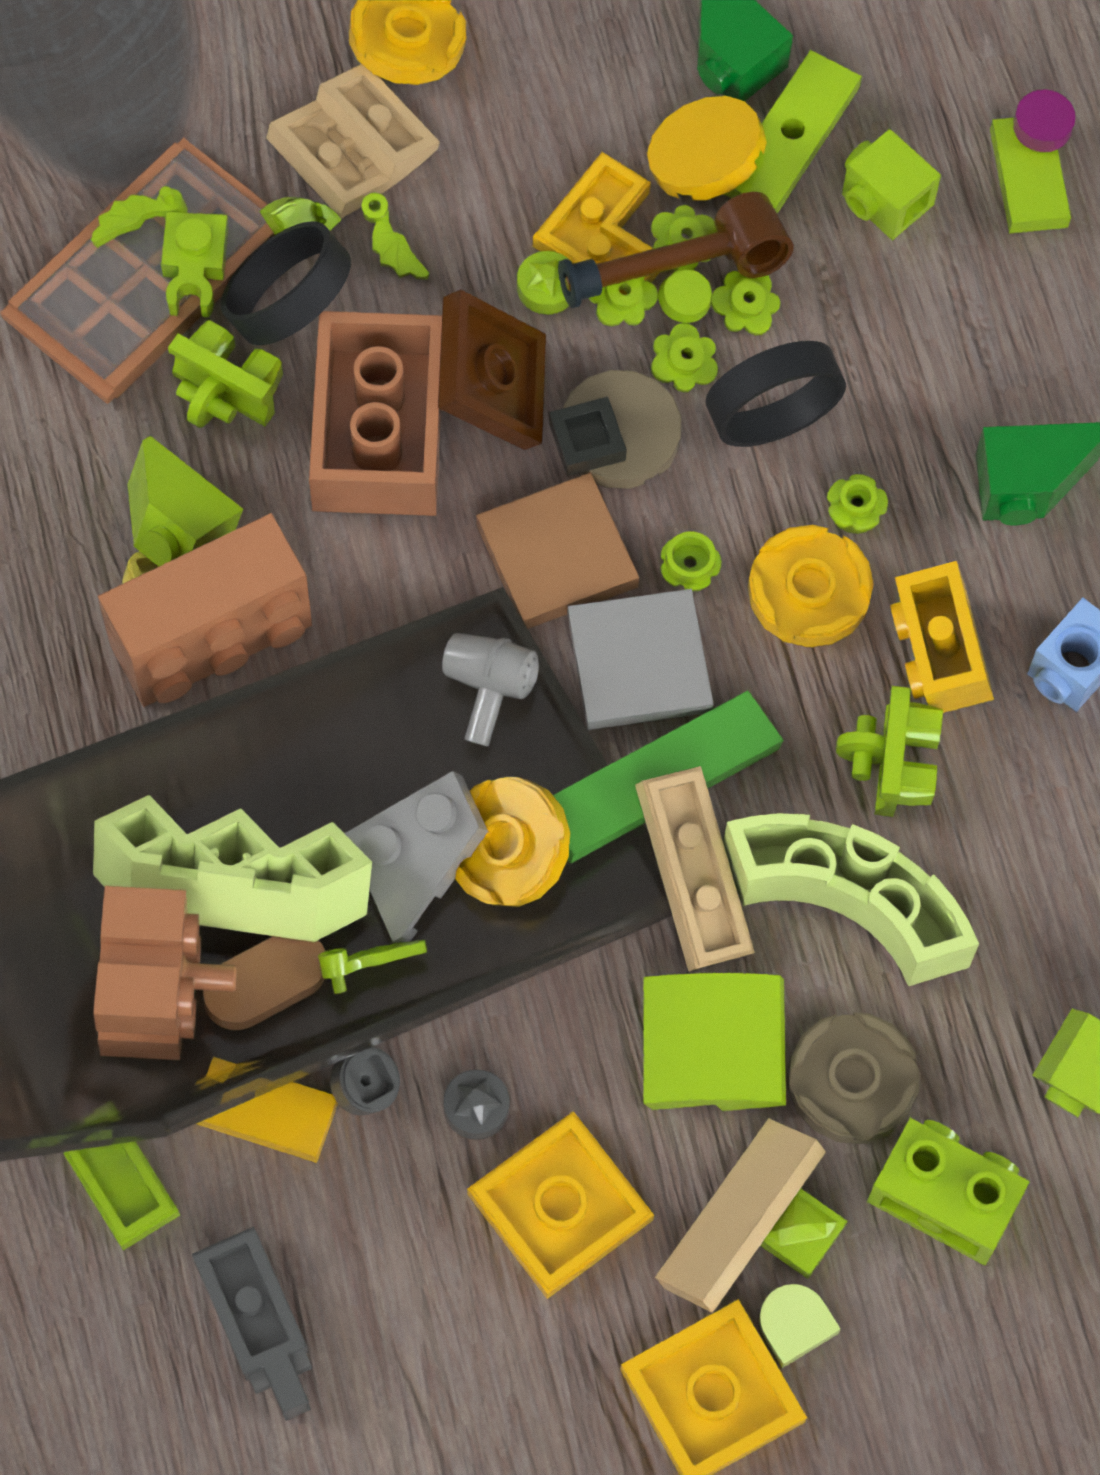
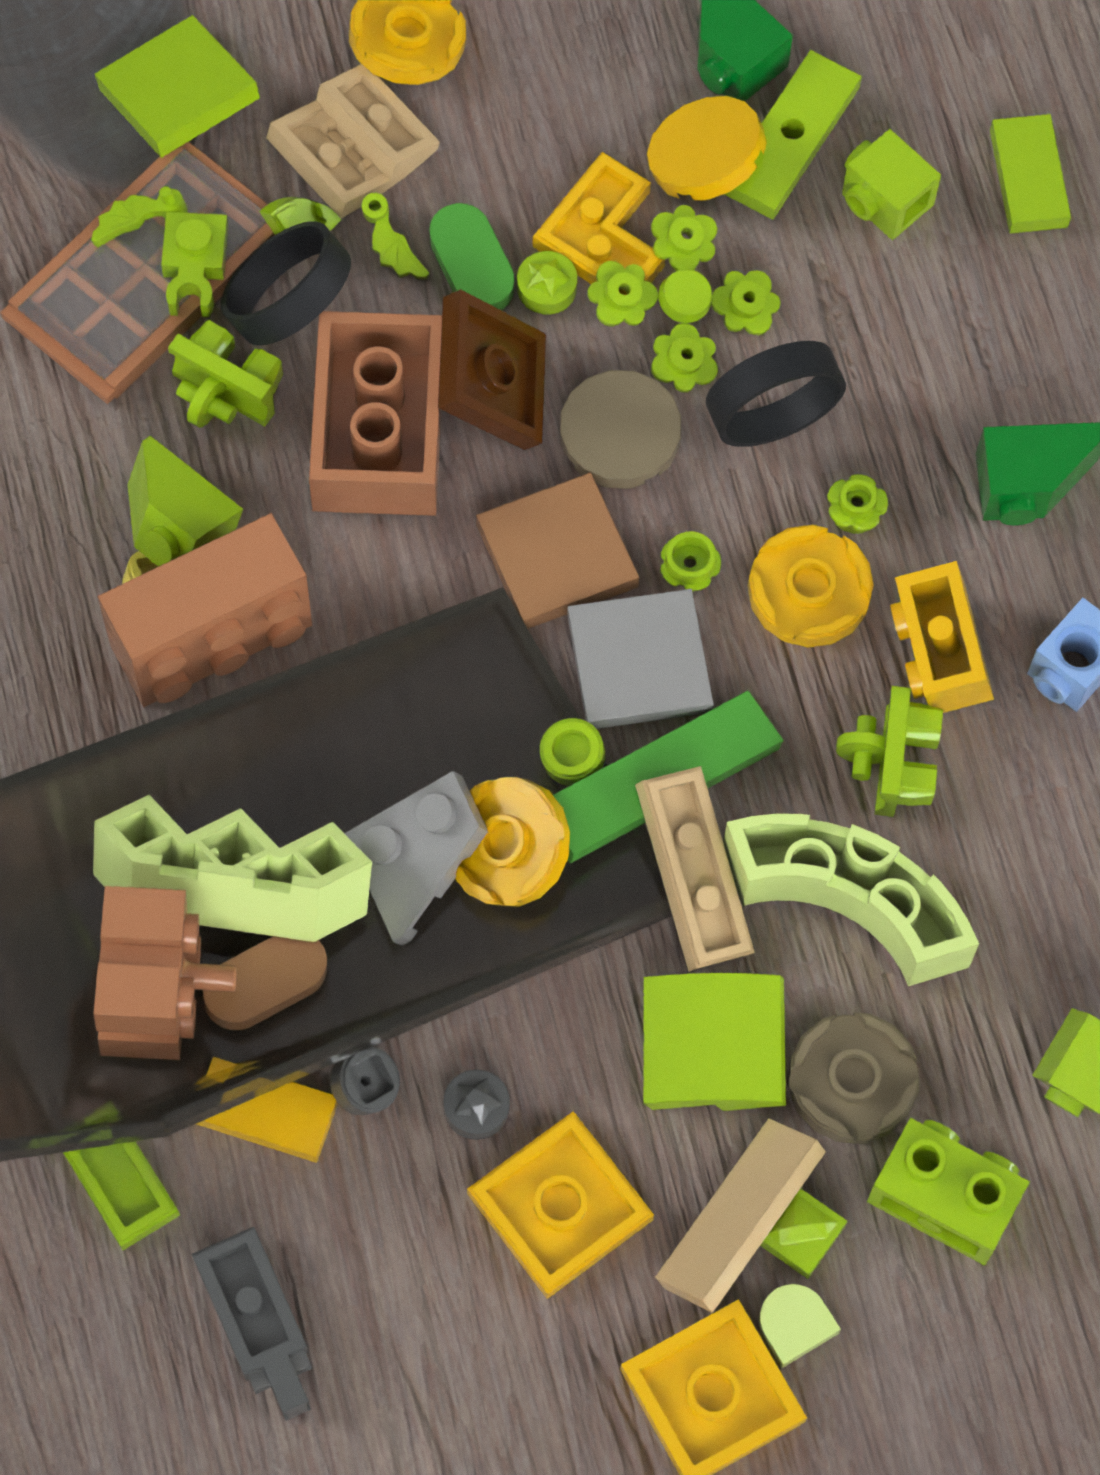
lime piece [318,940,427,994] -> none
light grey piece [442,633,539,747] -> none
pearl dark grey tile [549,396,627,476] -> none
reddish brown piece [558,192,794,308] -> none
magenta tile [1013,89,1076,152] -> none
none -> lime tile [94,15,260,158]
none -> bright green tile [430,203,514,310]
none -> lime tile [540,718,605,786]

